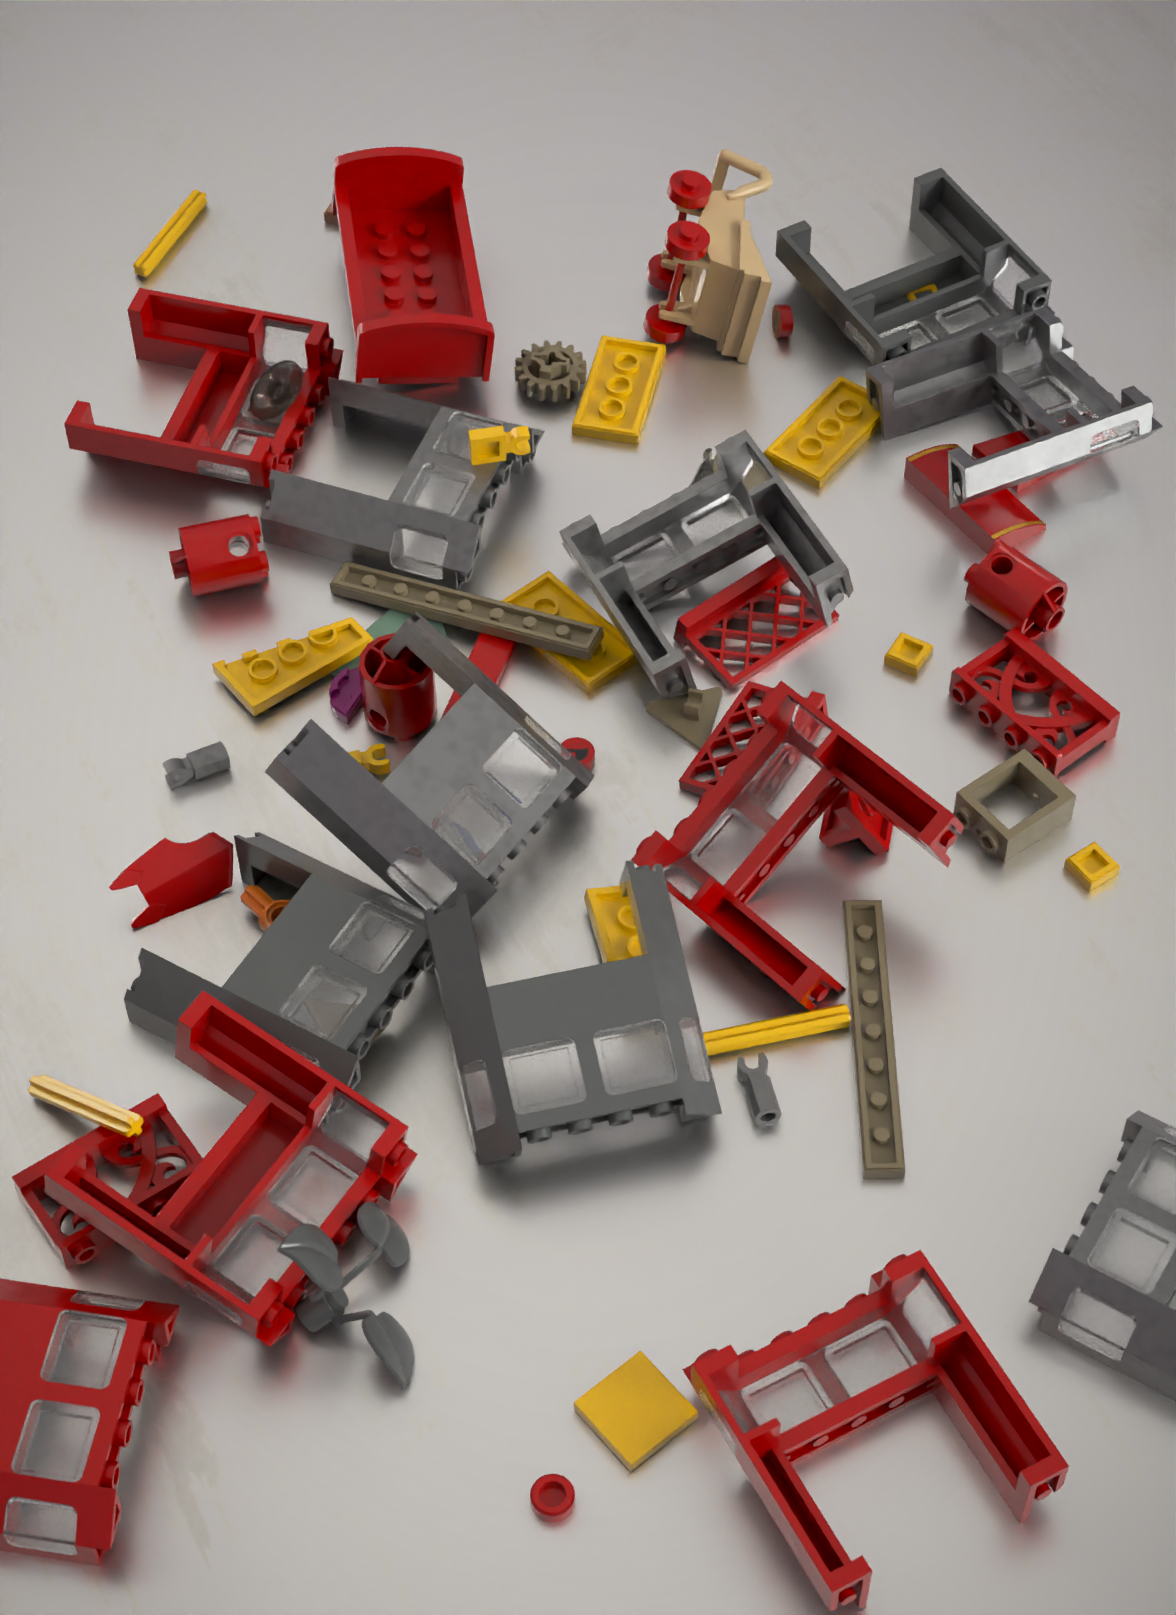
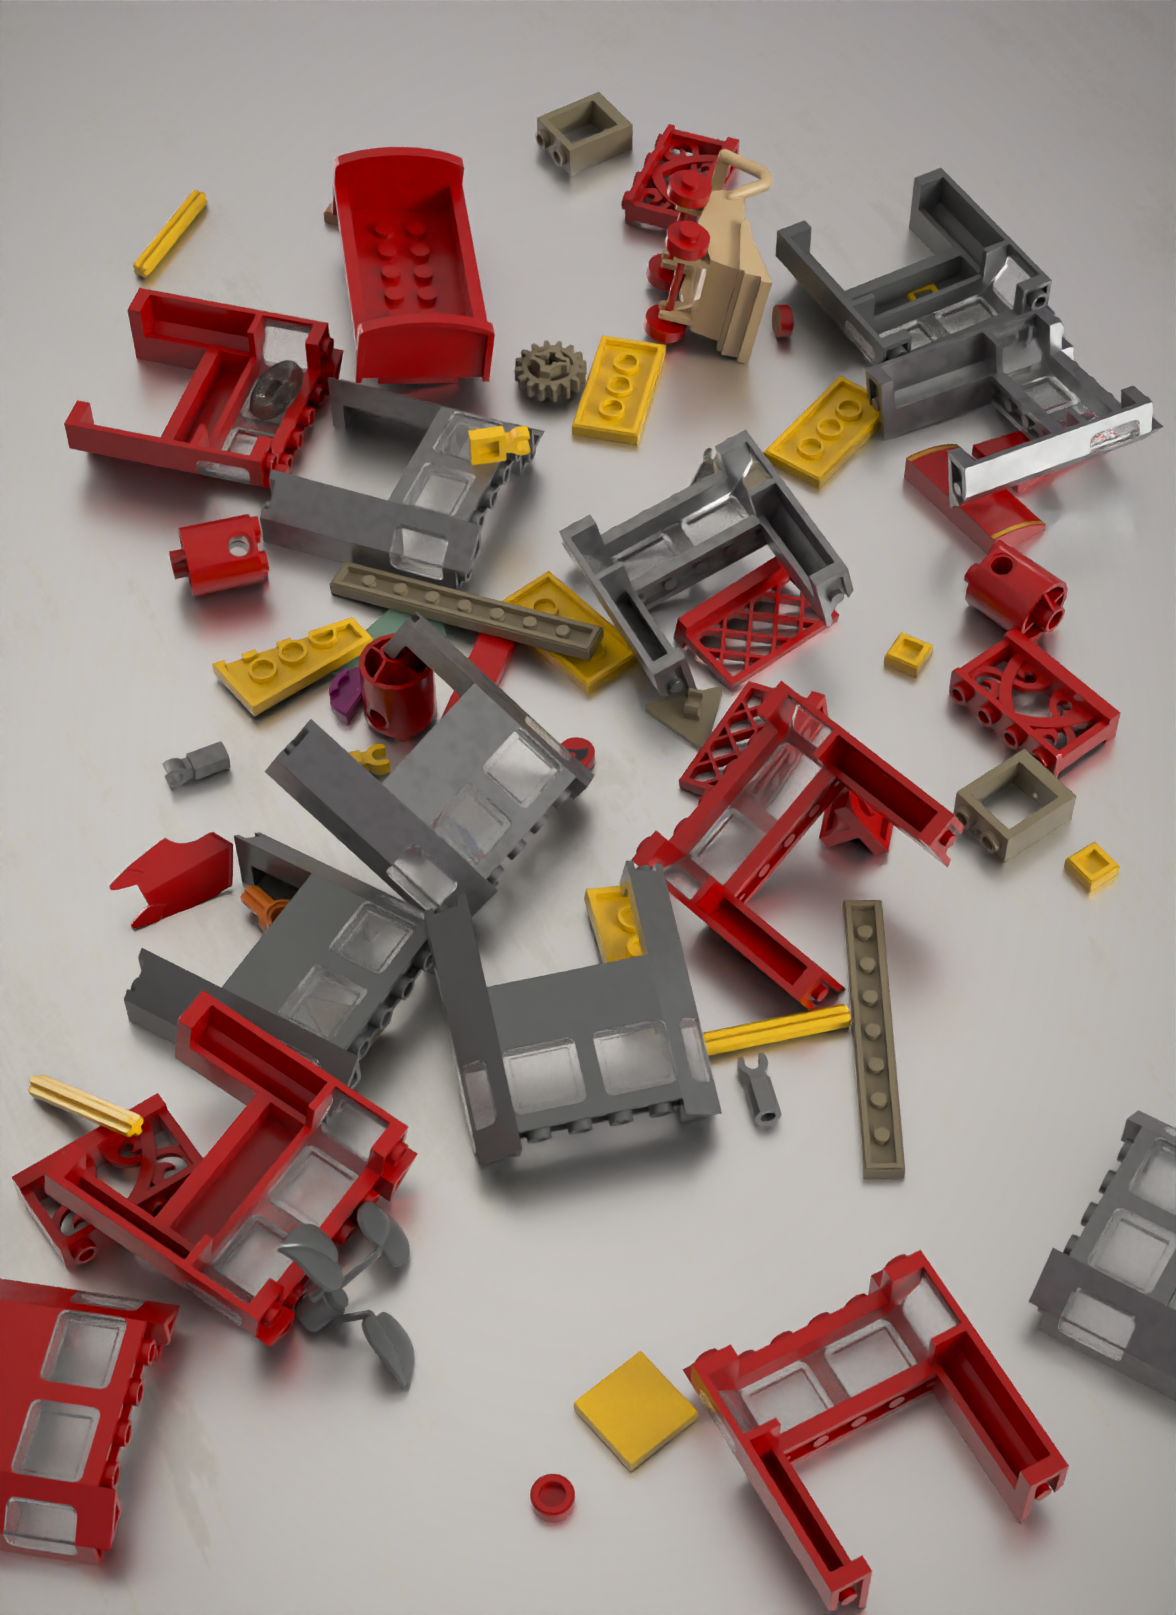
none -> dark tan window [535,92,633,176]
none -> red fence [621,124,739,229]

